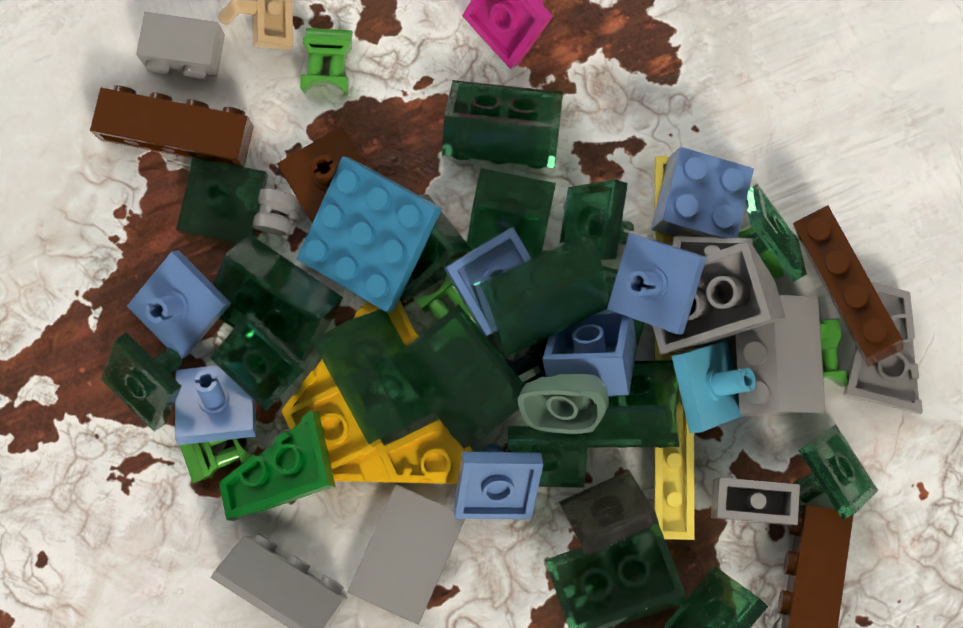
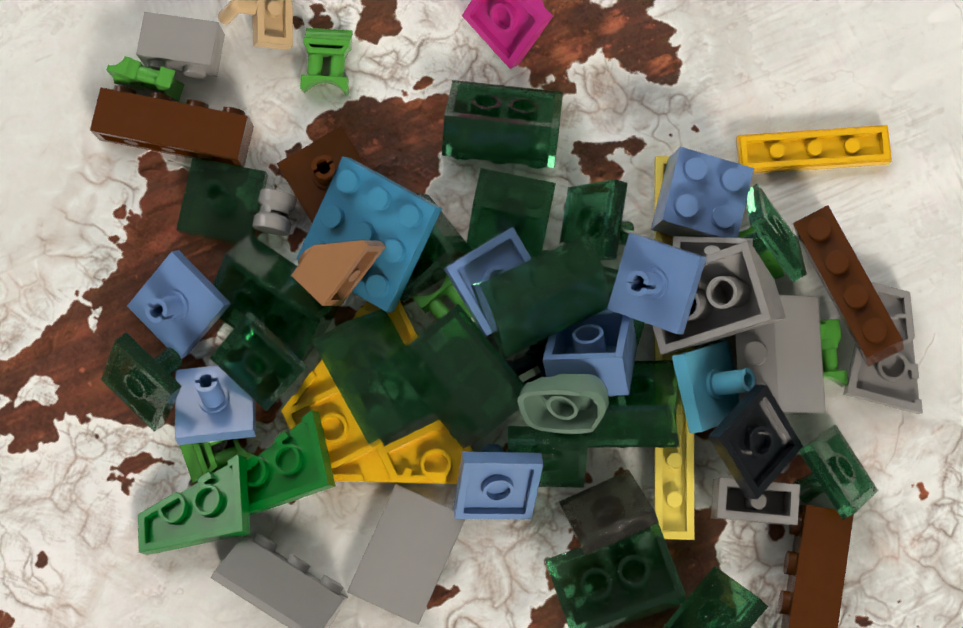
none -> bright green piece [106,56,185,102]
none -> green wing [138,454,251,555]
none -> medium nougat slope [291,240,386,306]
none -> black plate [708,384,803,499]
none -> yellow tile [736,125,892,174]

